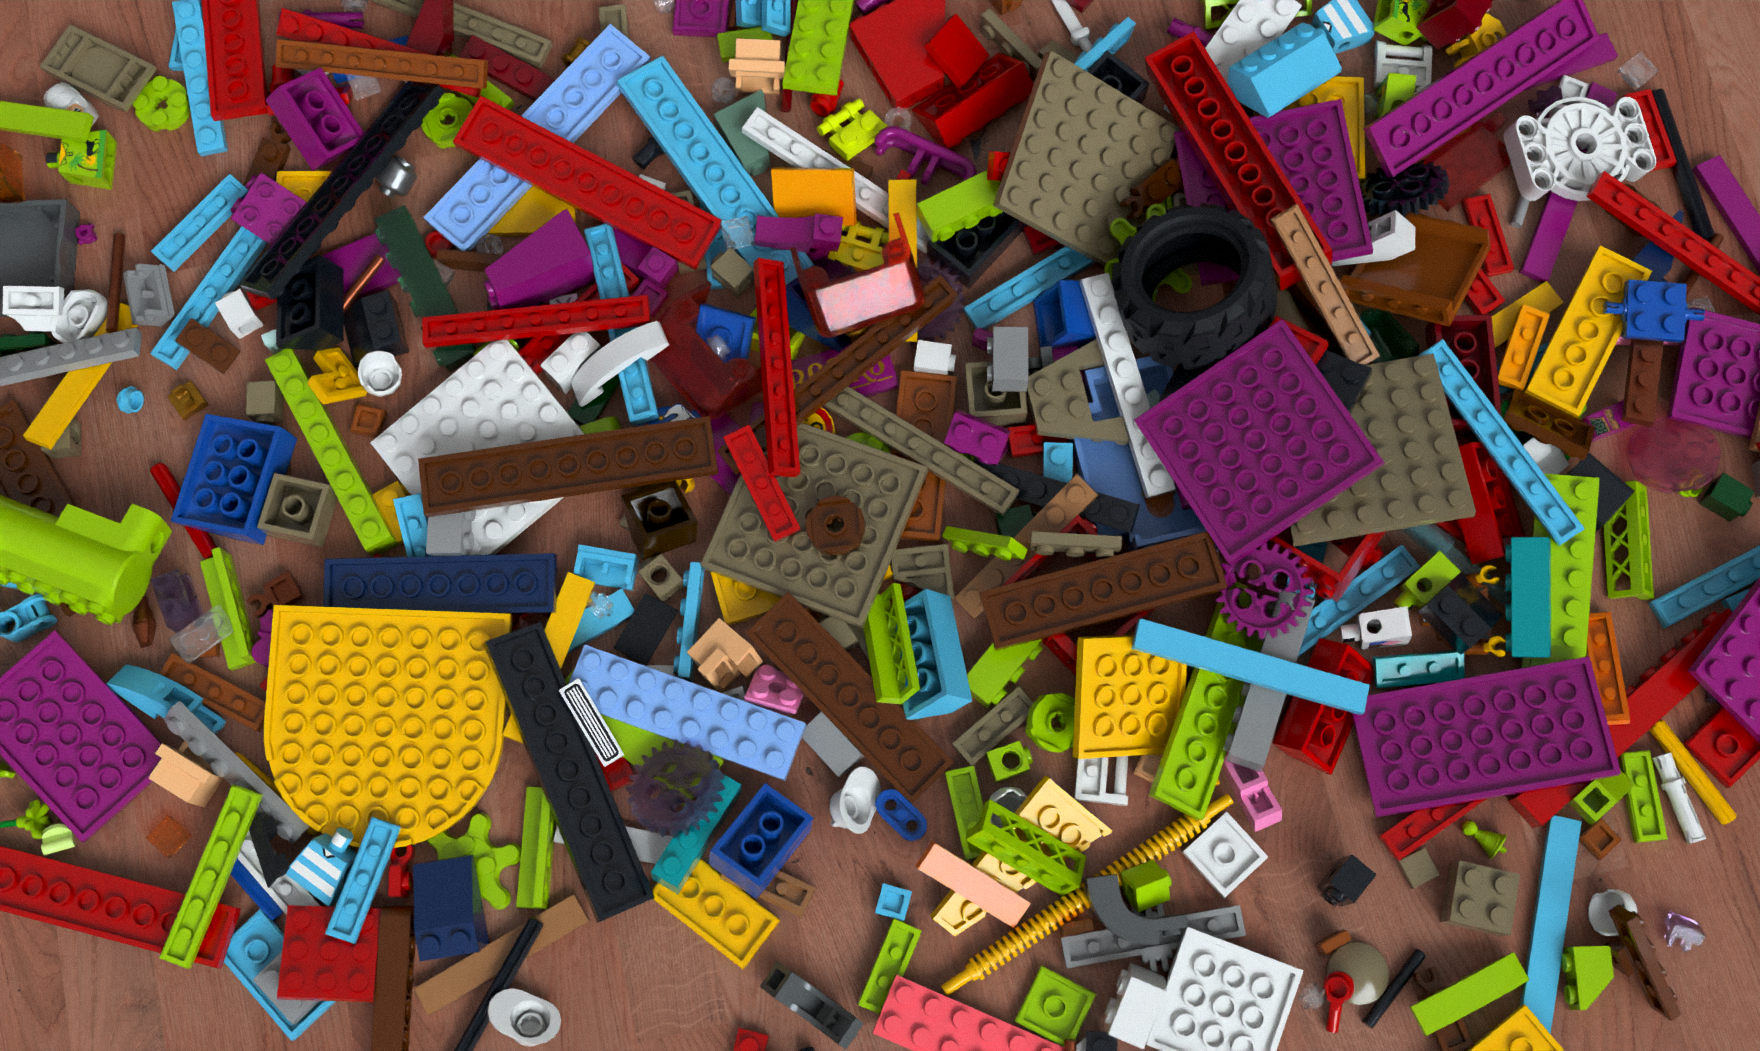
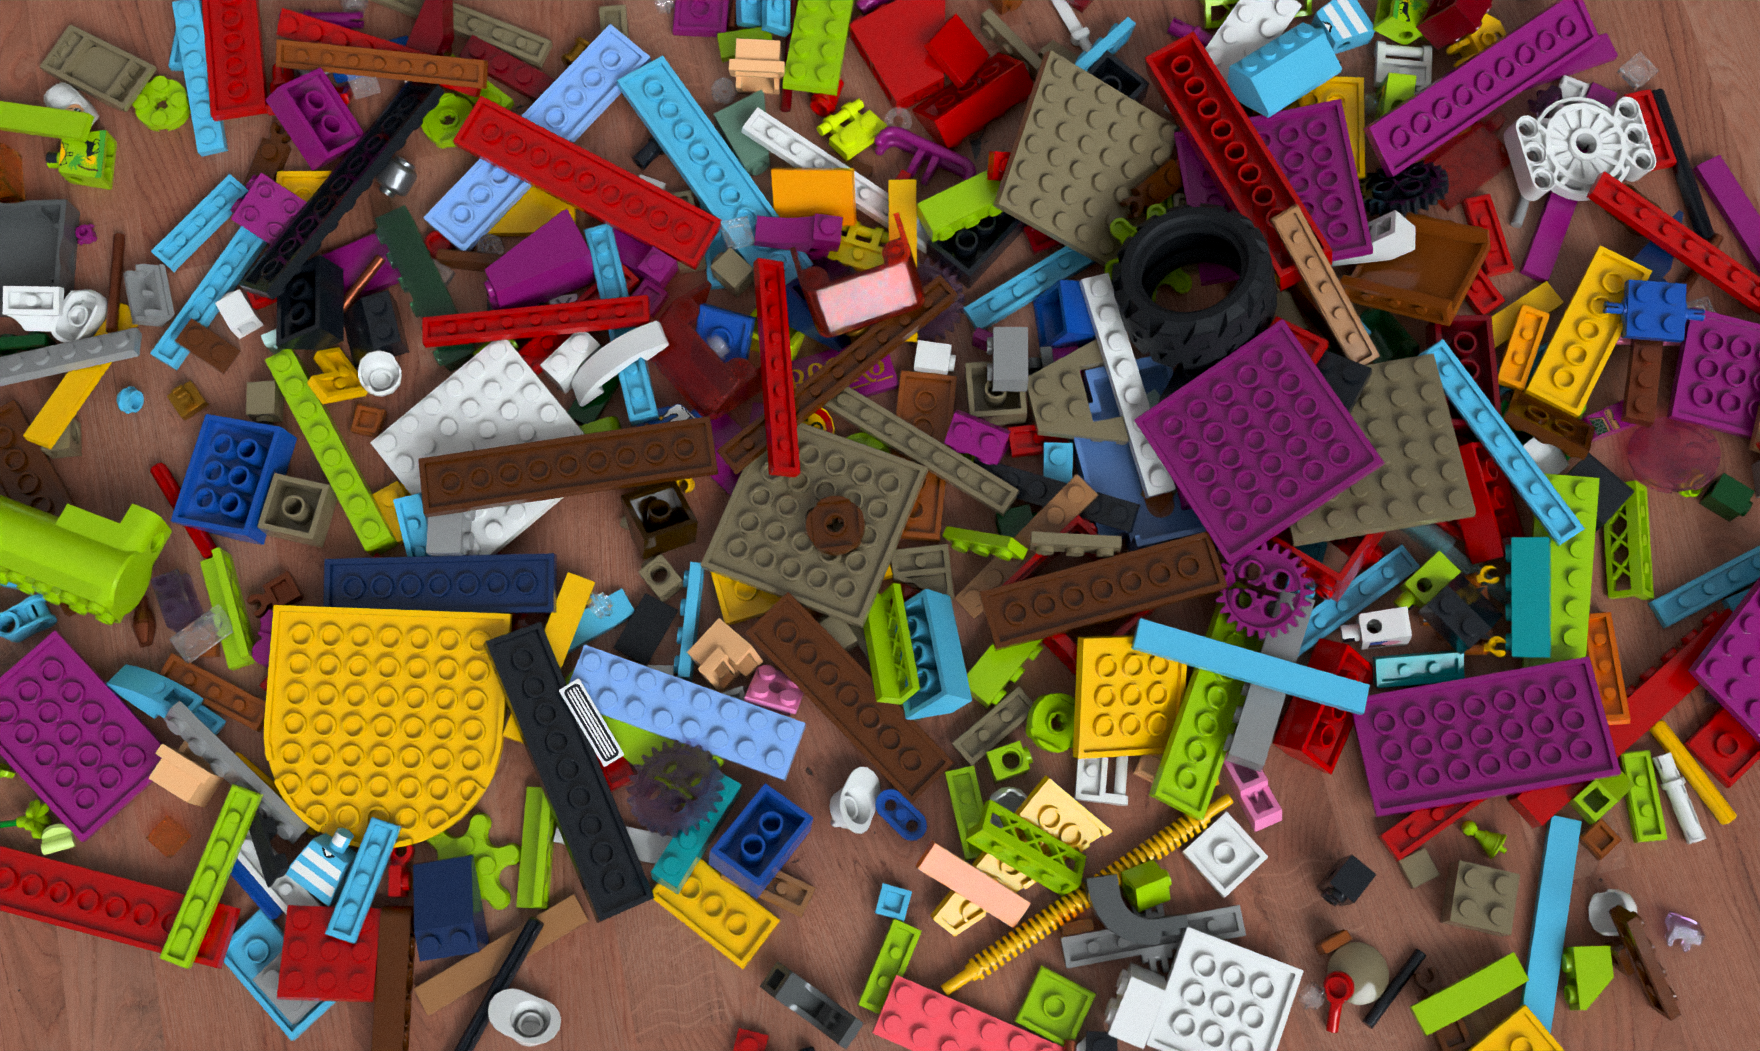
medium azure hinge [574,544,639,591] -> none
red plate [723,425,801,543] -> none
light grey hinge [802,711,865,777] -> none

